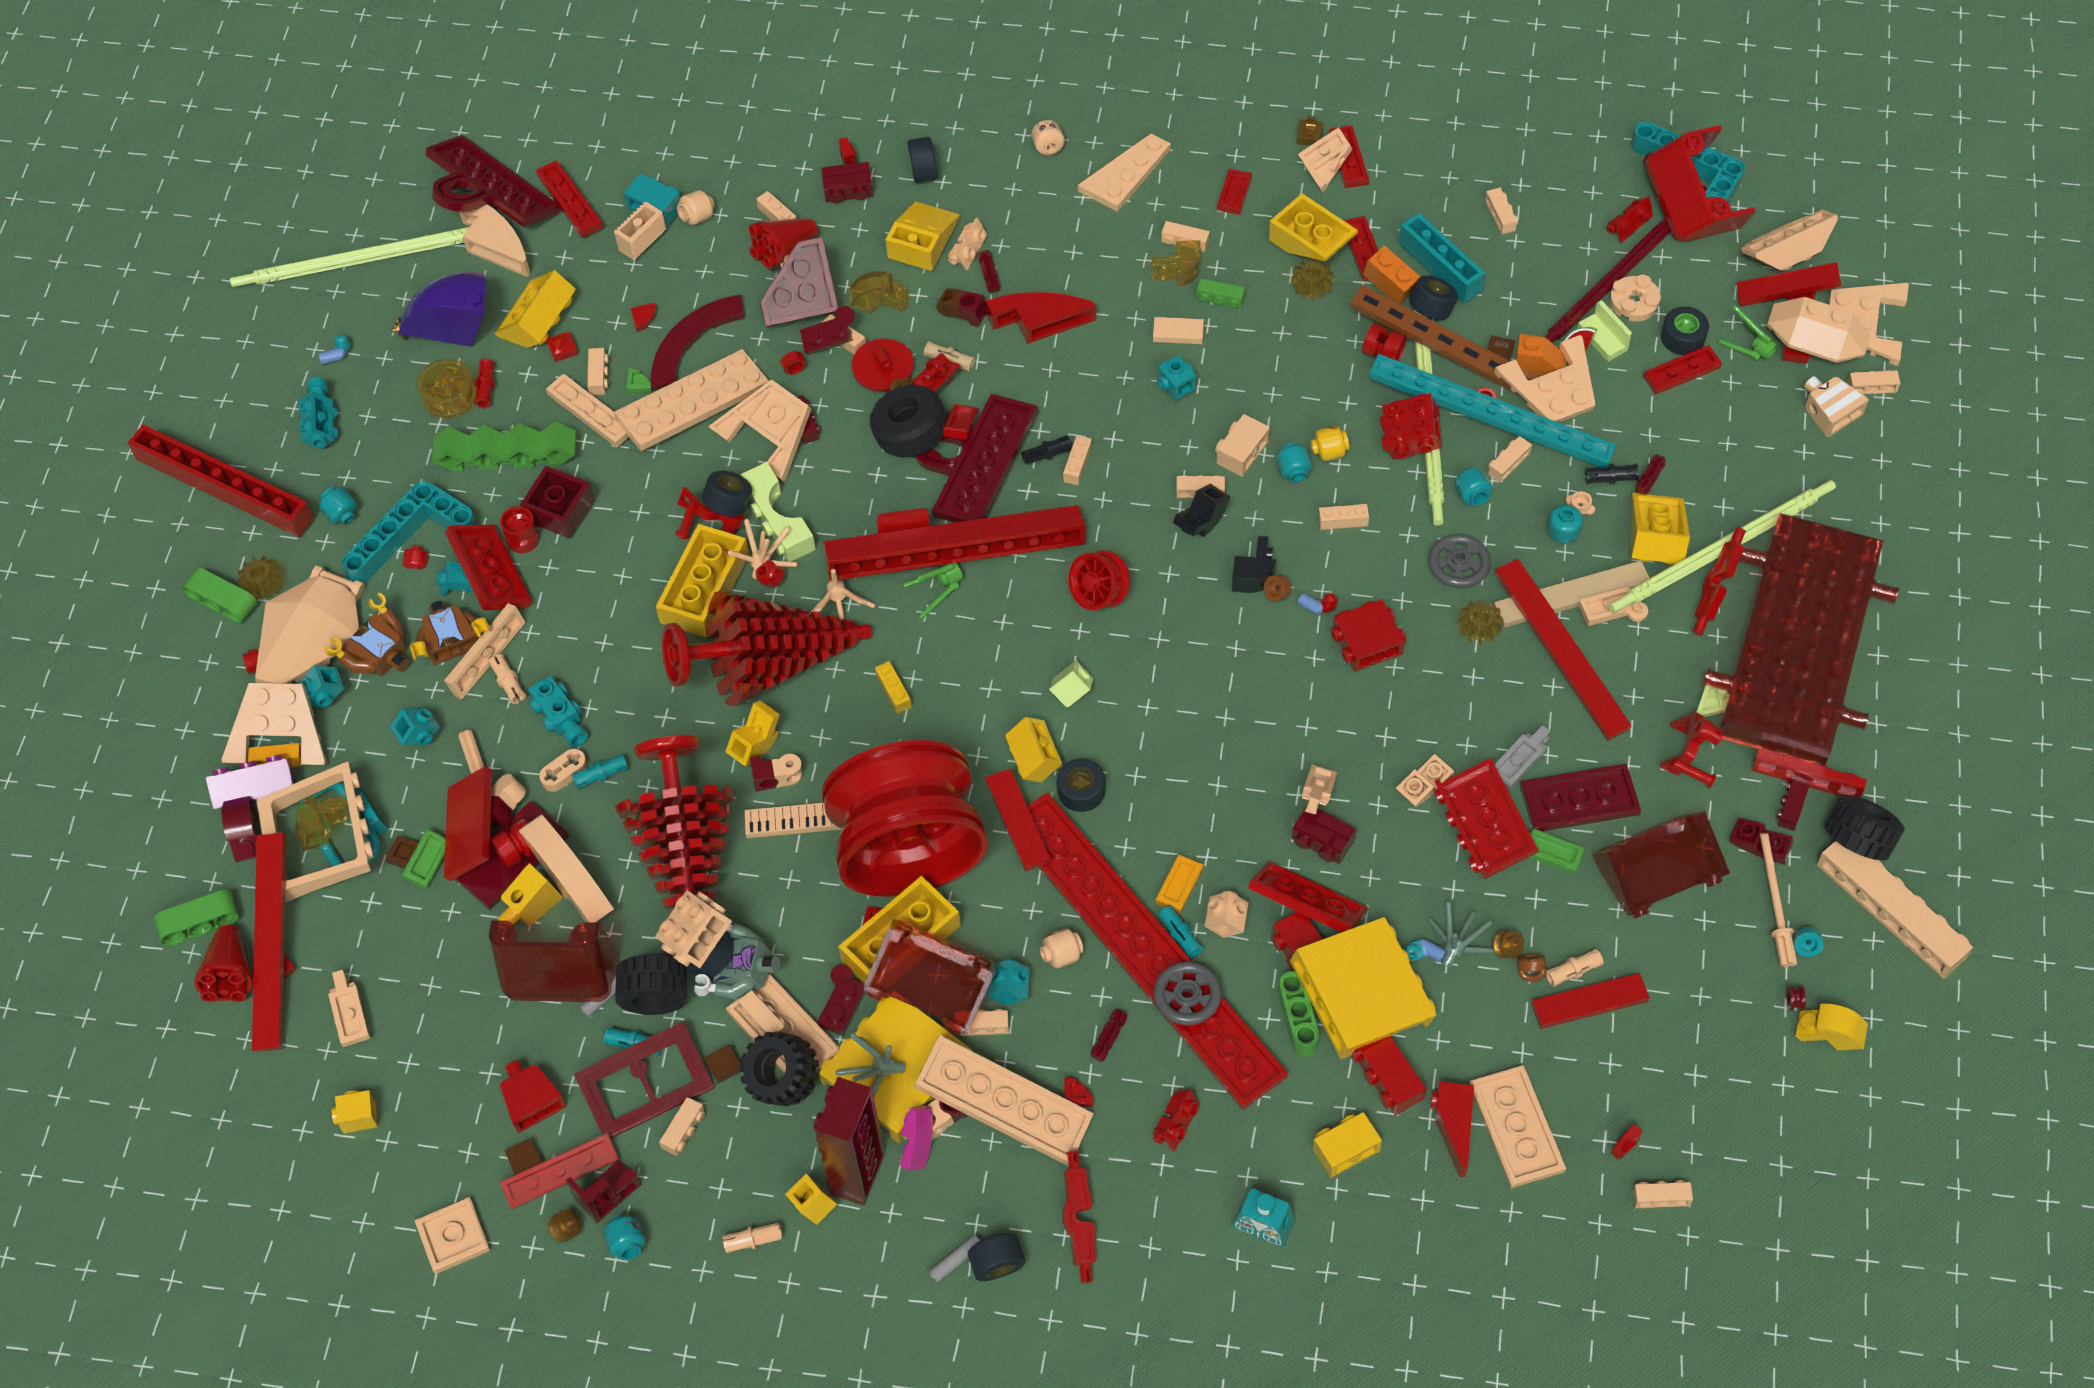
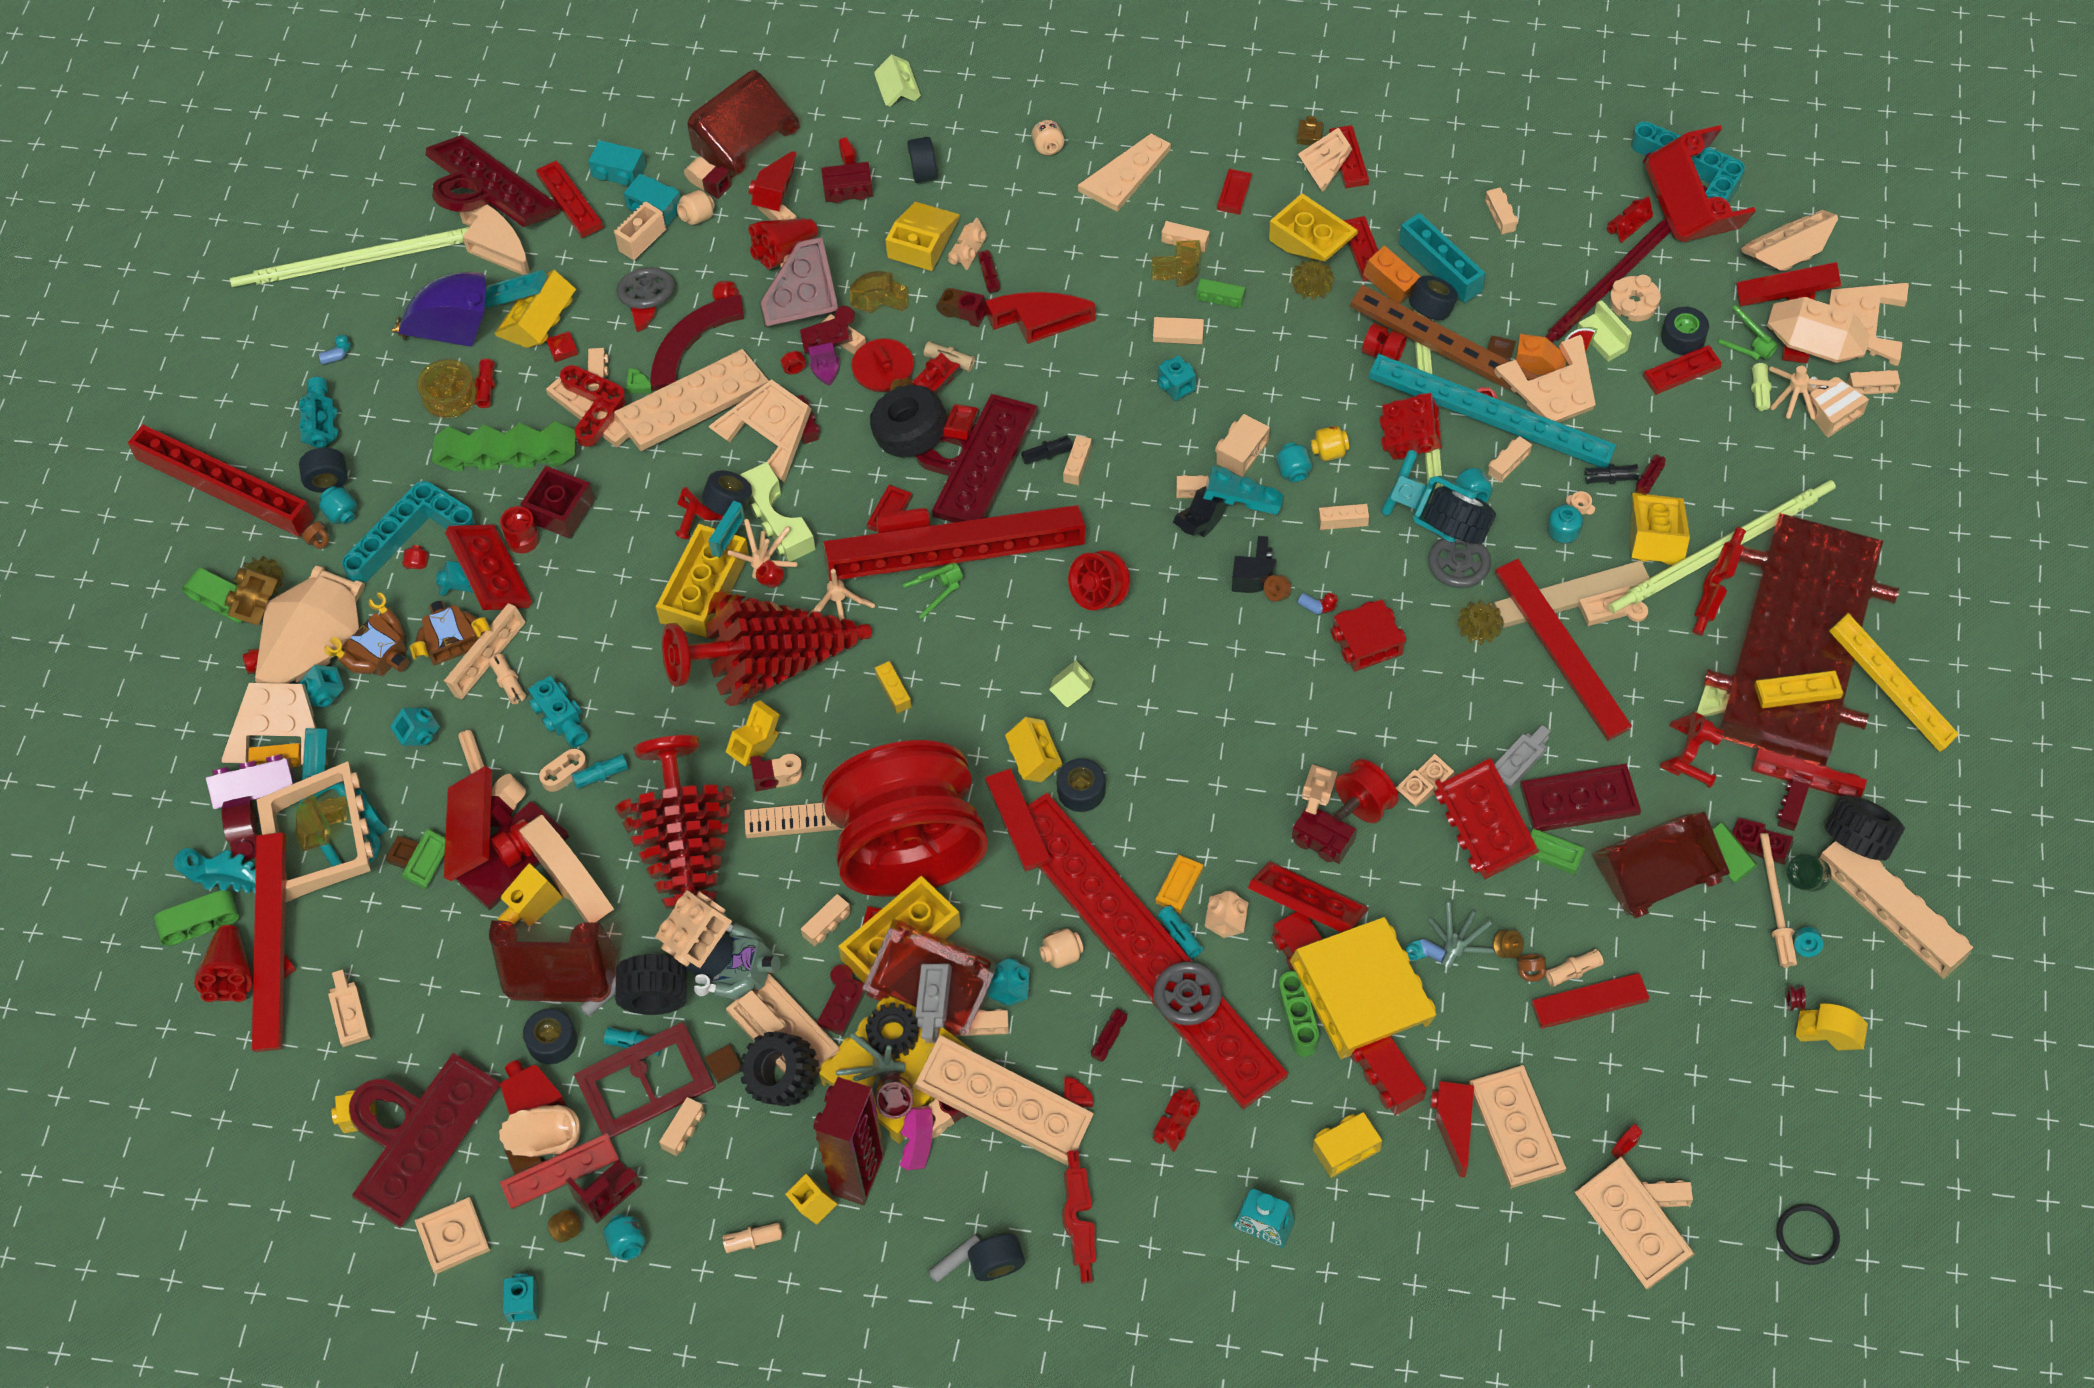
none -> teal plant [173,848,256,894]
none -> pearl gold cylinder [224,568,278,626]
none -> black wheel [299,448,348,492]
none -> dark orange tile [302,521,329,549]
none -> teal tile [302,728,327,780]
none -> dark red plate [349,1053,500,1229]
none -> teal tile [484,270,548,308]
none -> light nougat hair [499,1105,580,1157]
none -> teal brick [503,1274,538,1322]
none -> black wheel [523,1008,577,1065]
none -> red beam [560,365,626,447]
none -> teal brick [588,140,646,186]
none -> dark grey plate [617,267,675,309]
none -> leg [684,157,732,199]
none -> clear red windscreen [687,70,800,179]
none -> teal tile [708,501,745,558]
none -> red piece [712,281,739,301]
none -> red slope [748,151,797,211]
none -> light nougat piece [801,894,851,947]
none -> magenta tile [808,342,840,385]
none -> black tyre [866,1003,919,1059]
none -> red tile [867,485,912,532]
none -> yellowish green panel [874,54,921,107]
none -> dark red wheel [875,1071,913,1119]
none -> light grey hinge [915,964,952,1043]
none -> teal wing [1203,466,1283,515]
none -> red wheel [1333,759,1399,823]
none -> piece [1381,450,1496,544]
none -> light nougat tile [1575,1157,1695,1289]
none -> bright green tile [1701,822,1758,883]
none -> yellowish green axle [1751,363,1772,411]
none -> yellow tile [1754,671,1843,708]
none -> light nougat plant [1769,366,1838,420]
none -> black tyre [1776,1205,1840,1265]
none -> clear green wheel [1787,854,1831,892]
none -> yellow tile [1829,613,1959,752]

